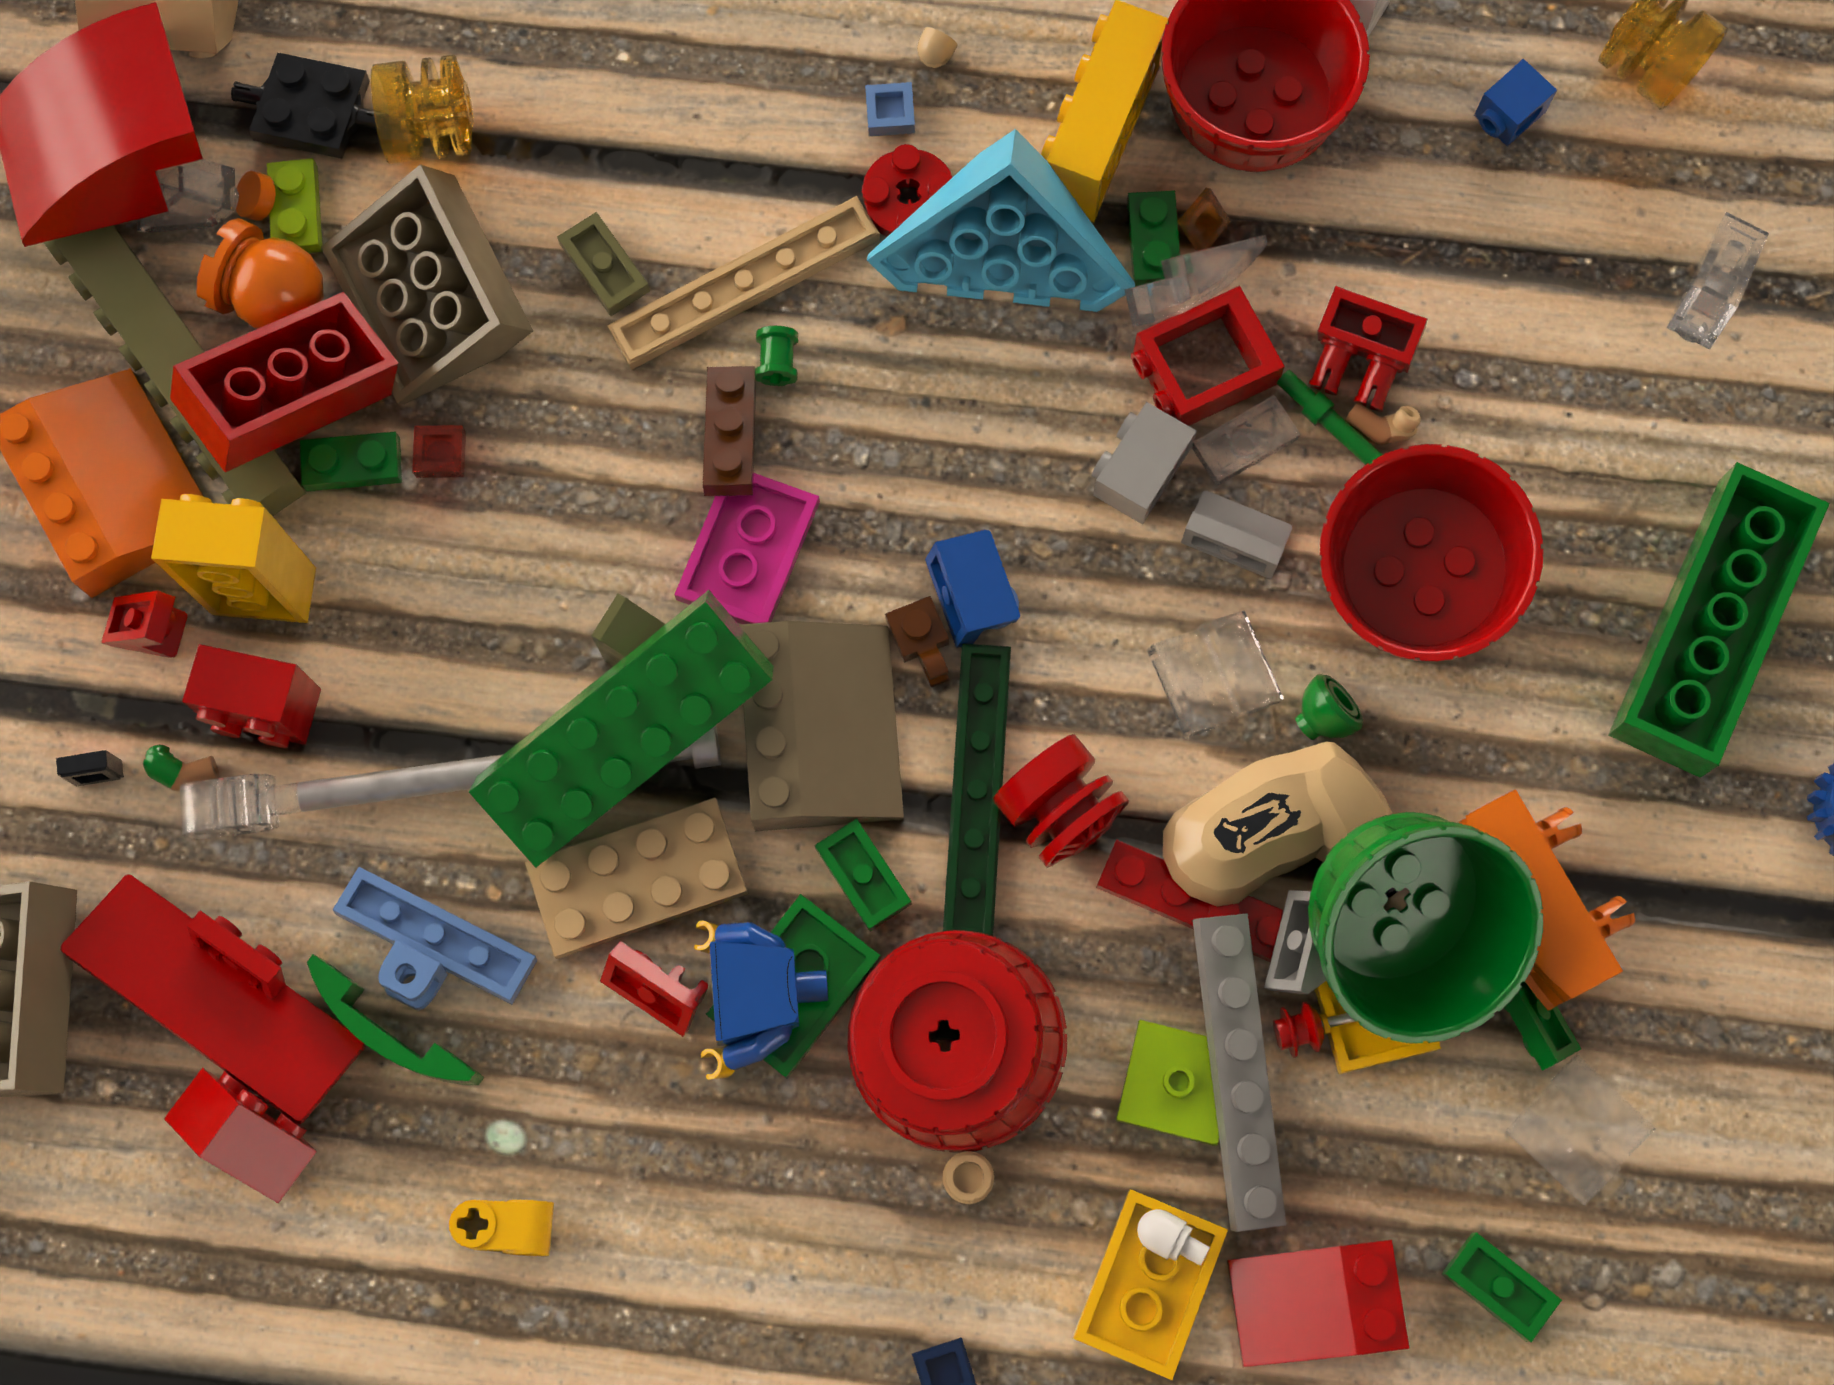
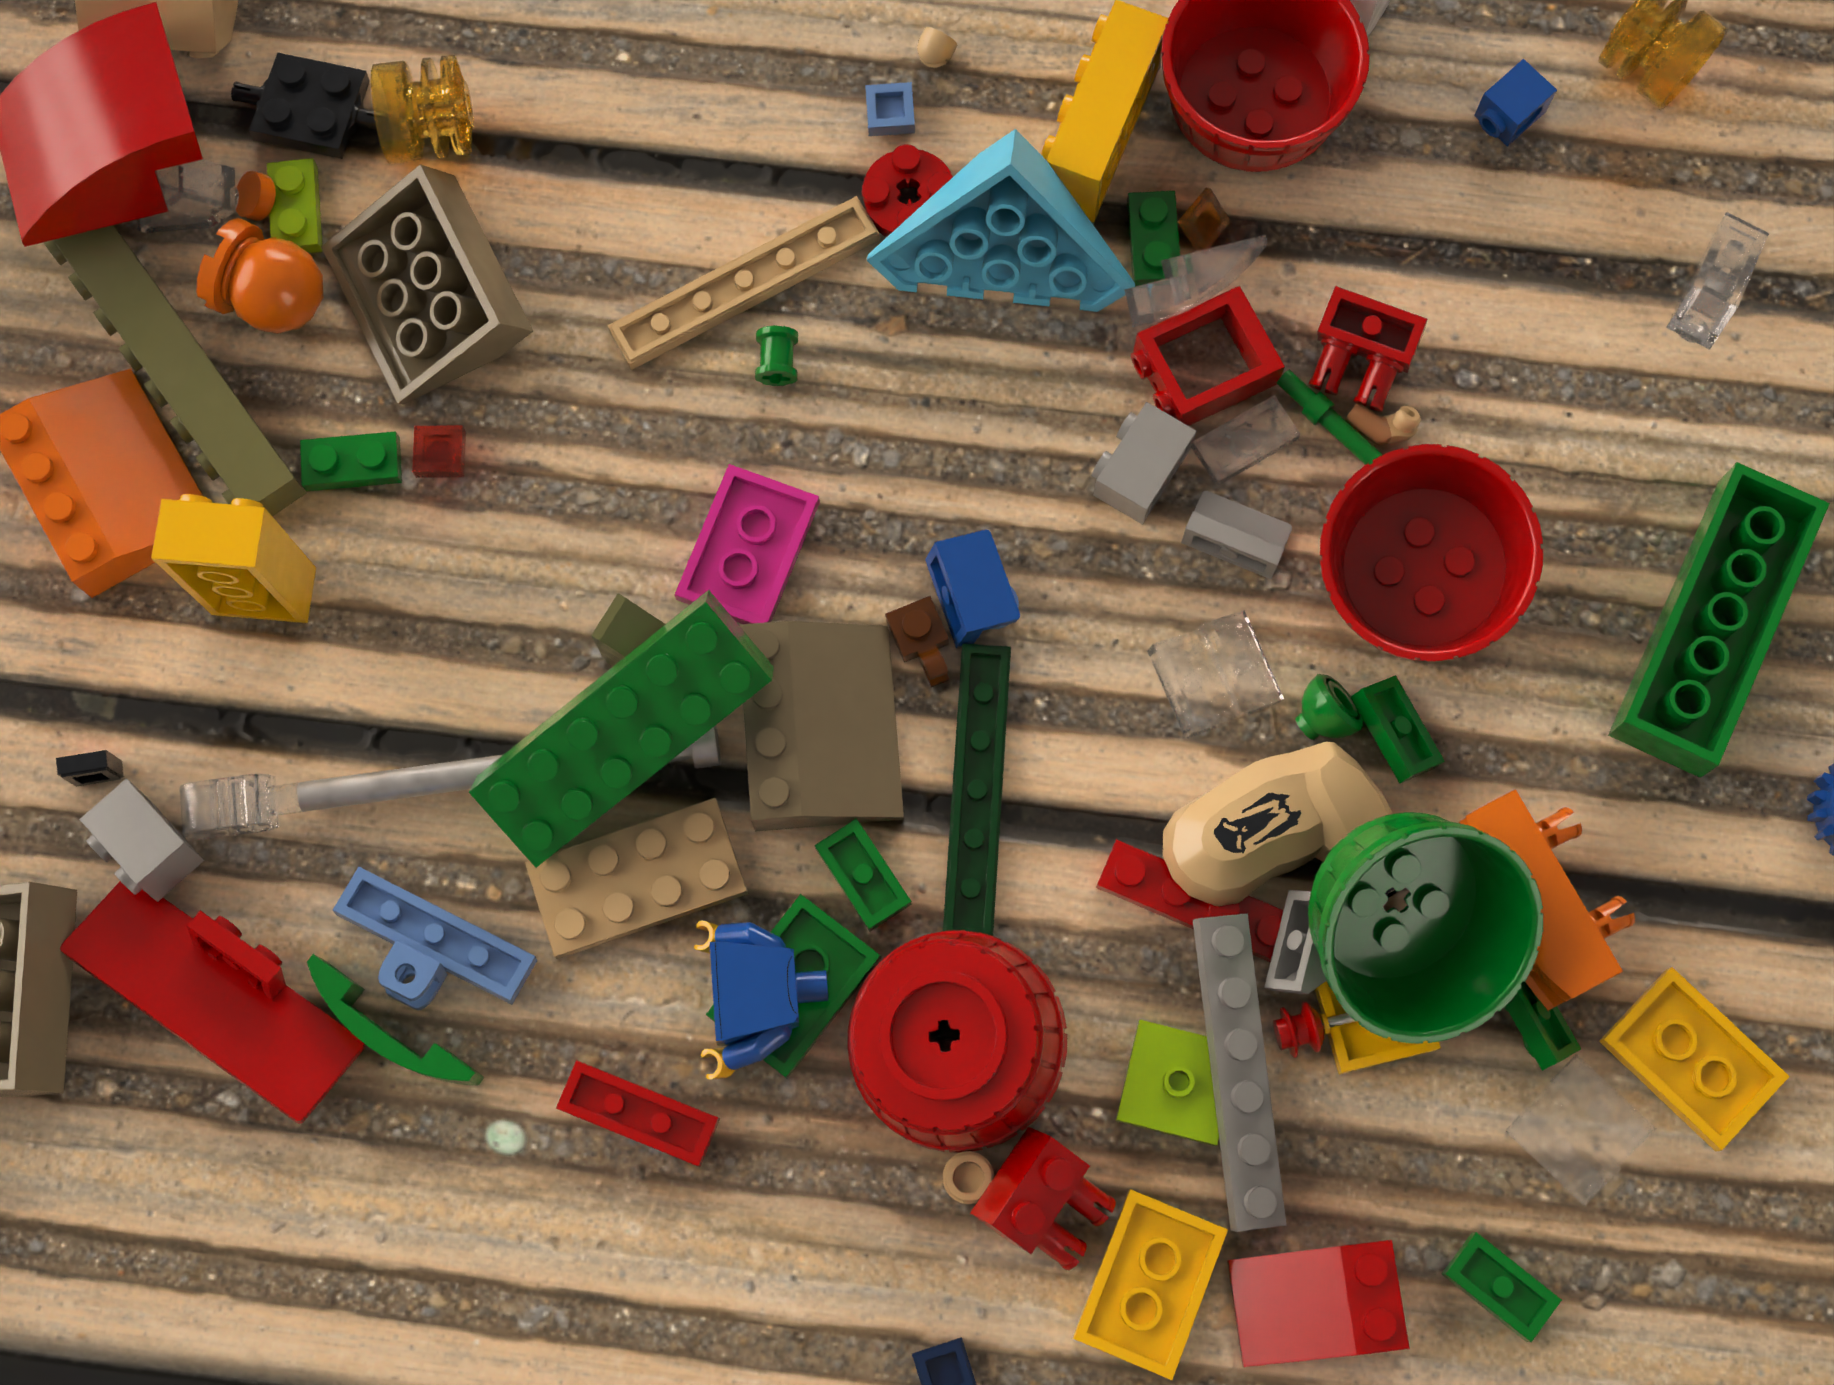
red slope [101,590,188,658] -> none
arm [143,744,220,791] -> none
red brick [164,1067,317,1204] -> none
red brick [170,292,399,472] -> none
red brick [182,644,321,748] -> none
yellow piece [449,1200,554,1256] -> none
olive plate [557,212,650,316] -> none
red plate [600,941,708,1037] -> none
reddish brown plate [703,366,756,496] -> none
red wheel [993,734,1129,868] -> none
white cylinder [1137,1209,1210,1266] -> none
none -> light grey brick [79,778,204,902]
none -> red plate [556,1060,720,1167]
none -> red brick [970,1127,1116,1270]
none -> green plate [1351,675,1445,784]
none -> yellow plate [1599,967,1790,1152]

